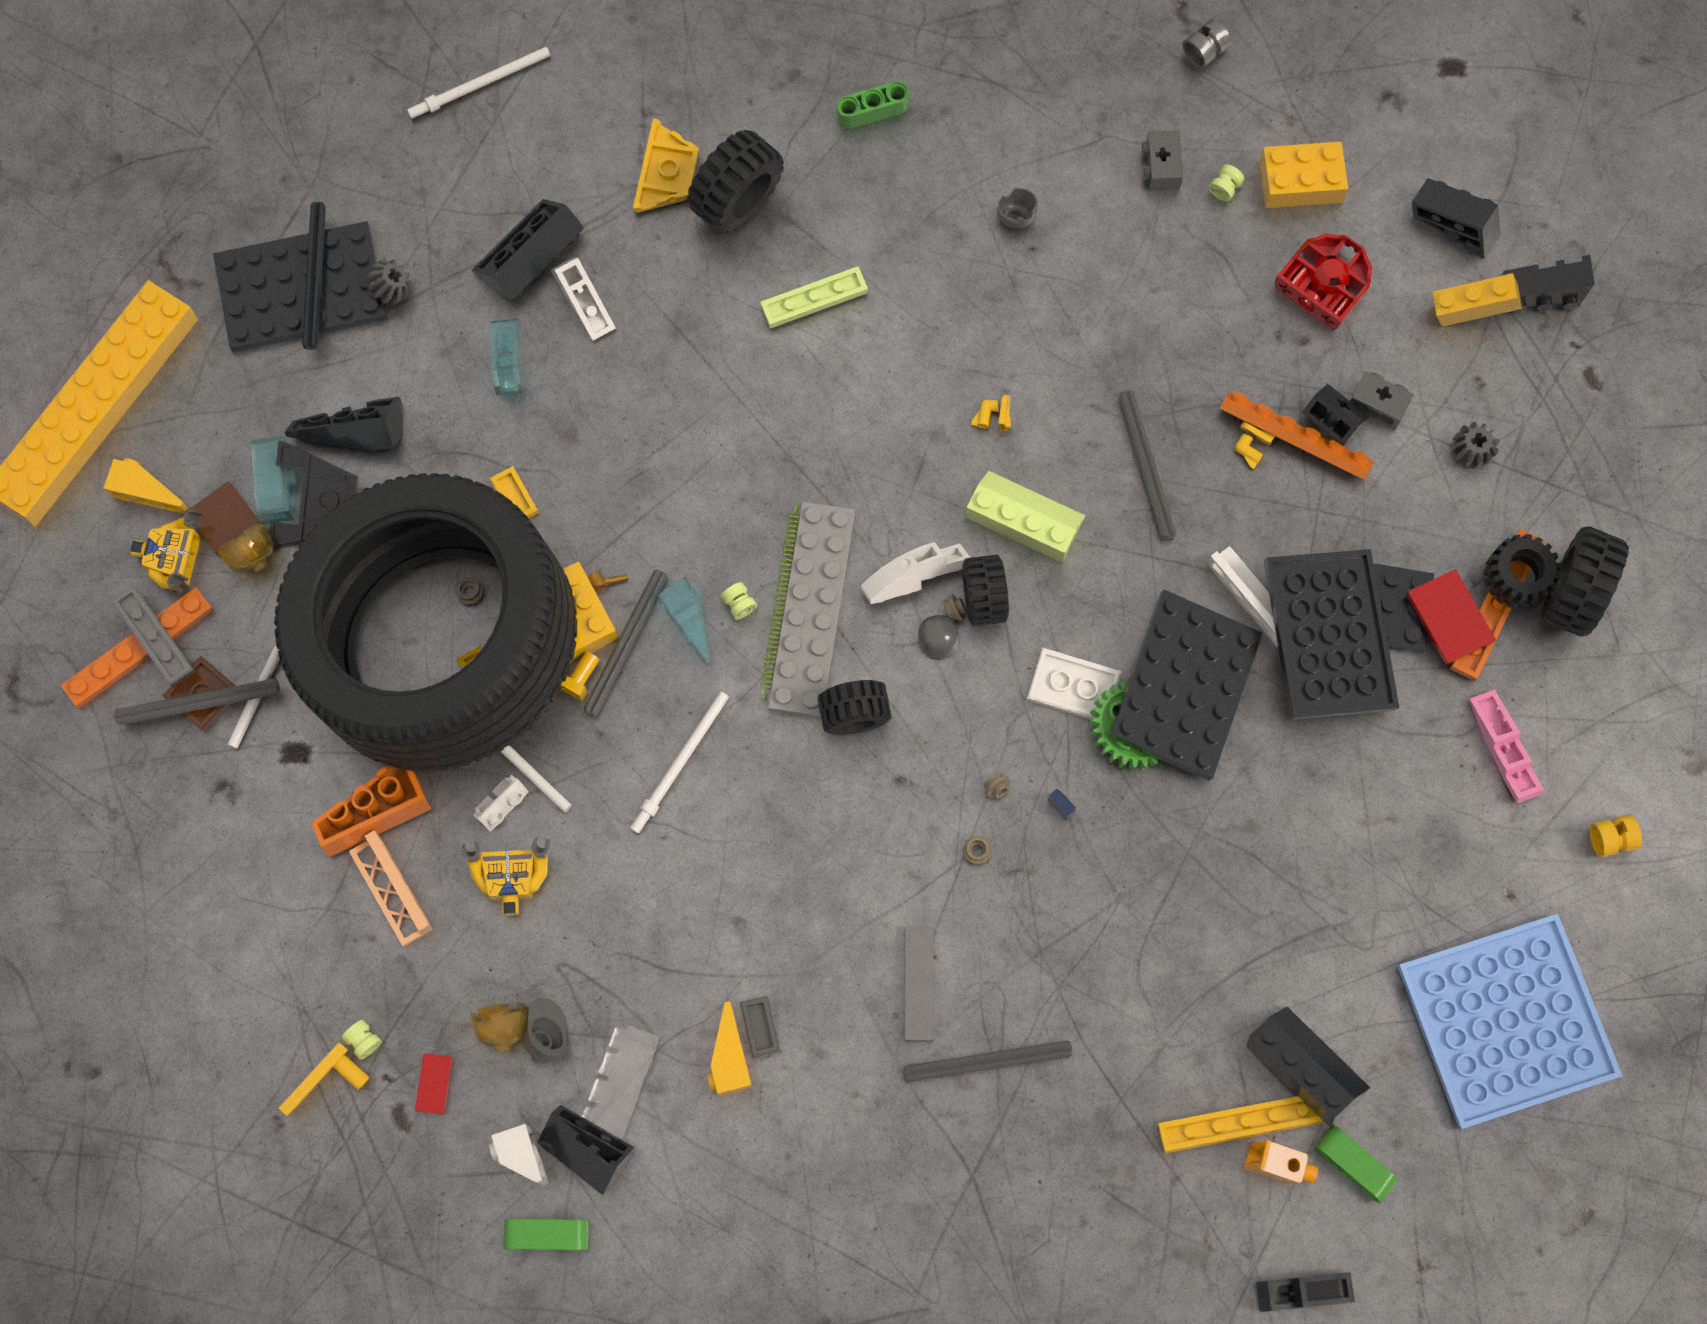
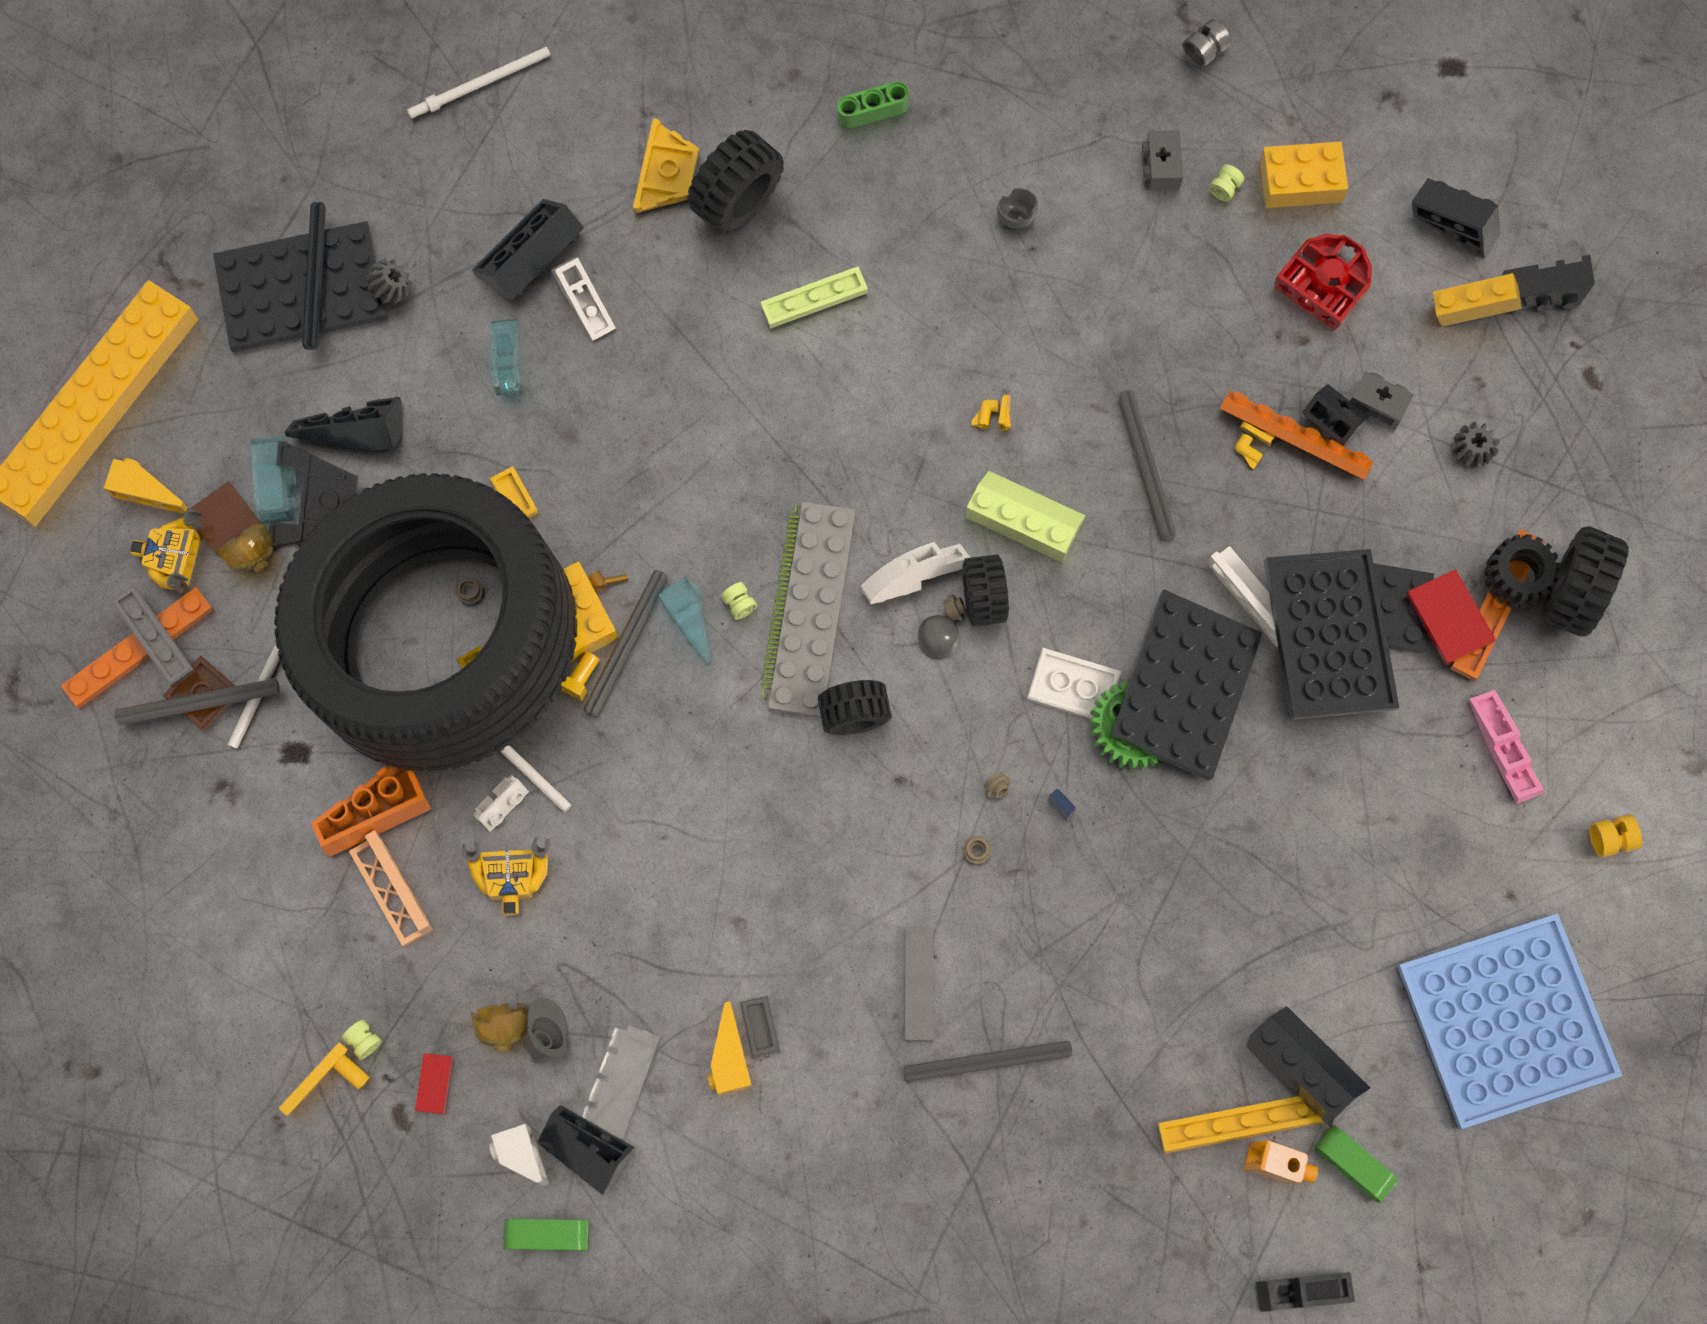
white bar [630,691,729,834] -> none

